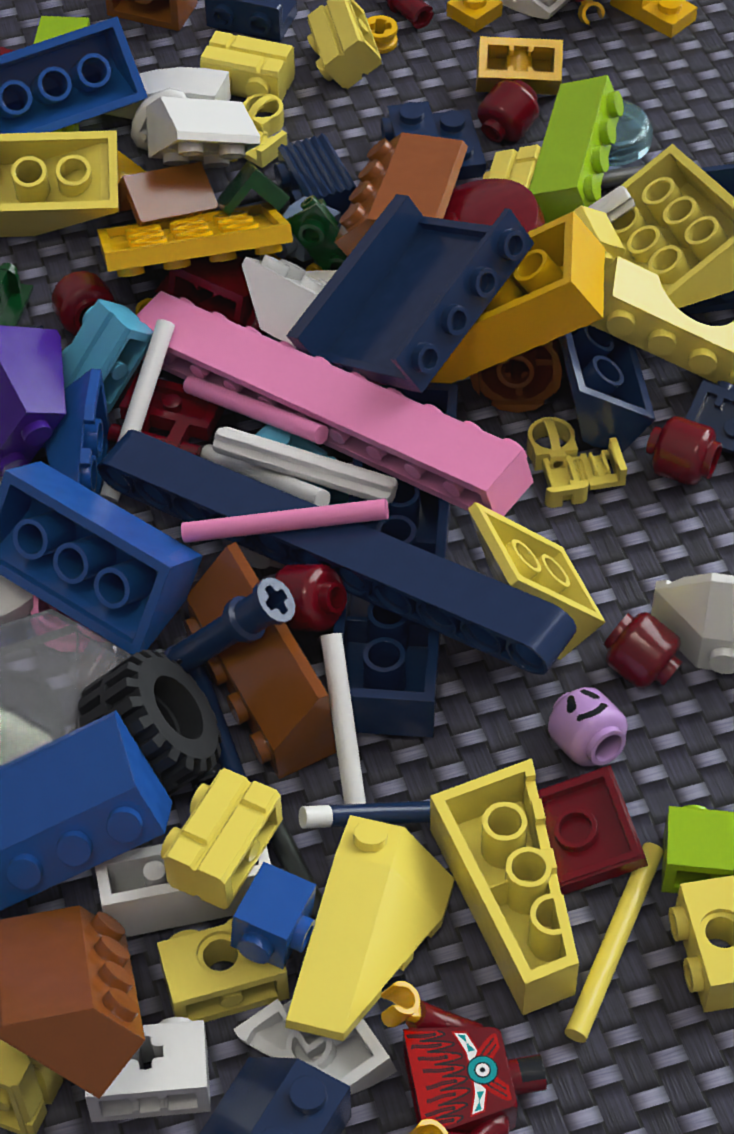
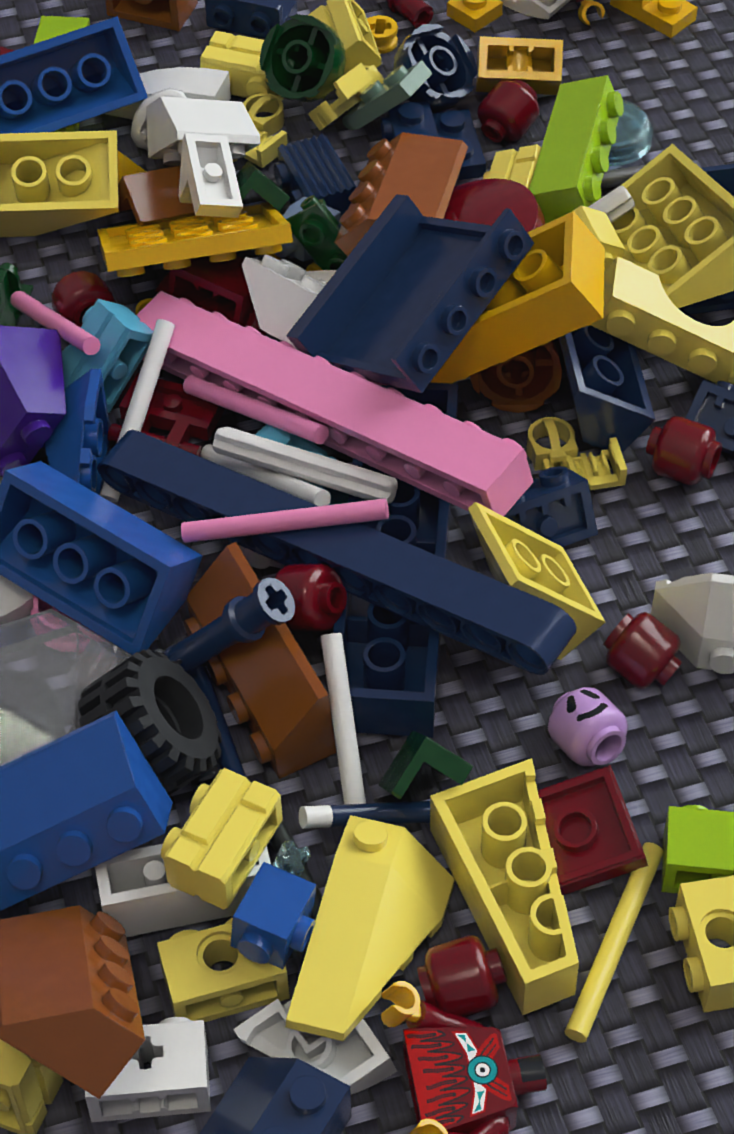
none -> bright pink bar [10,291,101,355]
none -> white slope [178,133,243,218]
none -> dark green cylinder [259,14,346,103]
none -> clear light blue axle [272,840,311,877]
none -> light yellow piece [308,63,384,131]
none -> sand green hinge [342,60,432,130]
none -> dark green panel [379,730,473,799]
none -> dark blue cylinder [393,24,477,111]
none -> dark red head [417,935,507,1017]
none -> dark blue bracket [504,466,598,547]

